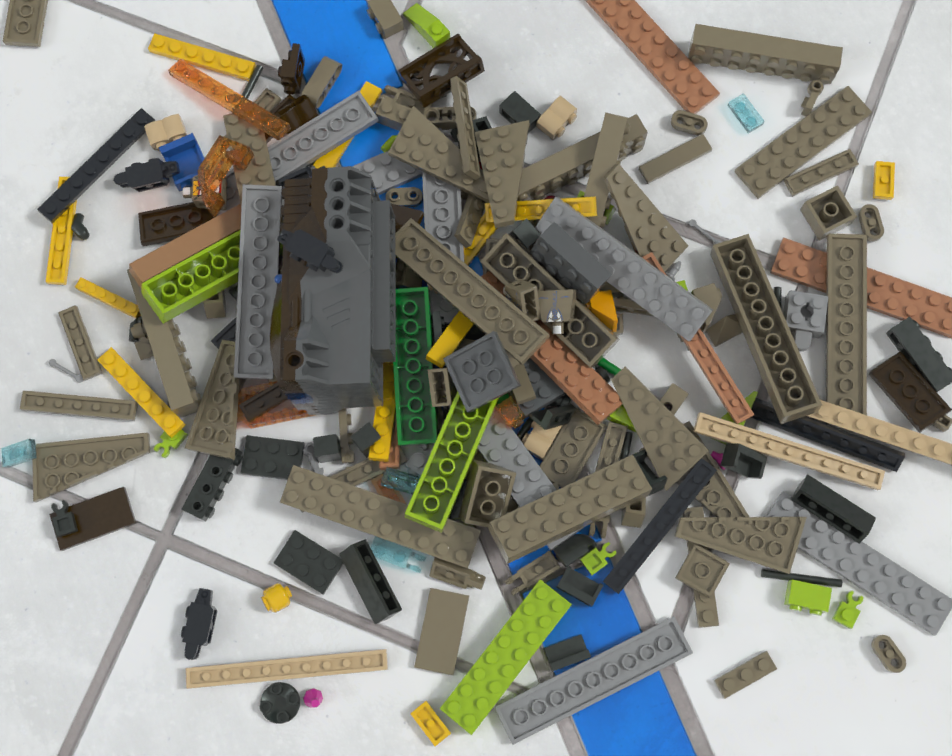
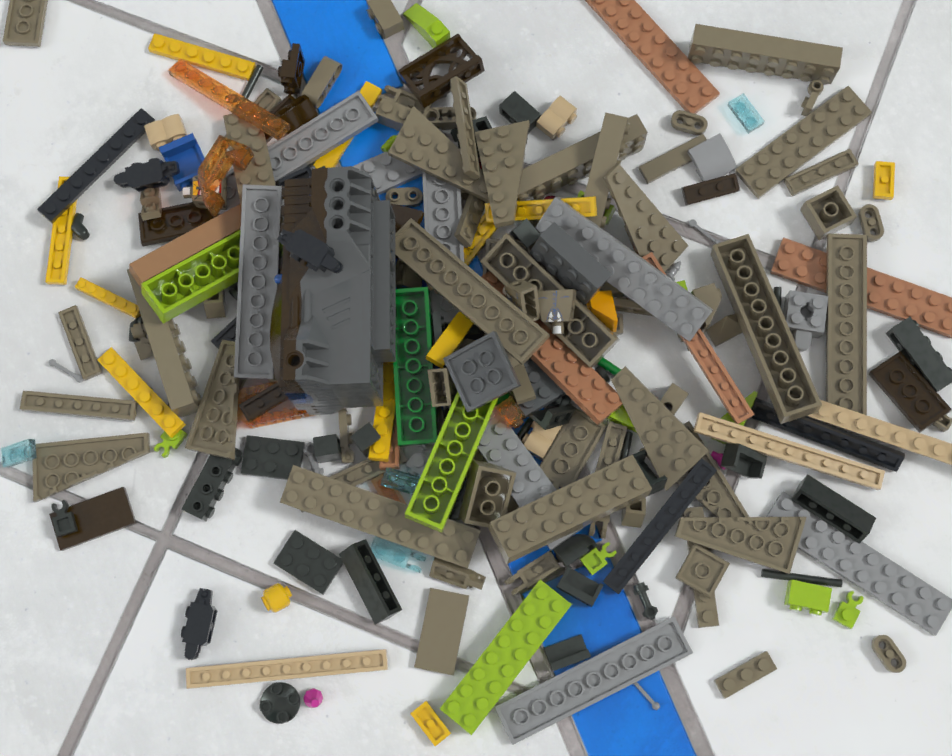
none -> dark tan slope [140,188,162,221]
none -> pearl dark grey bar [633,582,658,620]
none -> light grey hinge [633,682,660,710]
none -> dark brown tile [681,173,740,205]
none -> light grey slope [687,133,737,182]

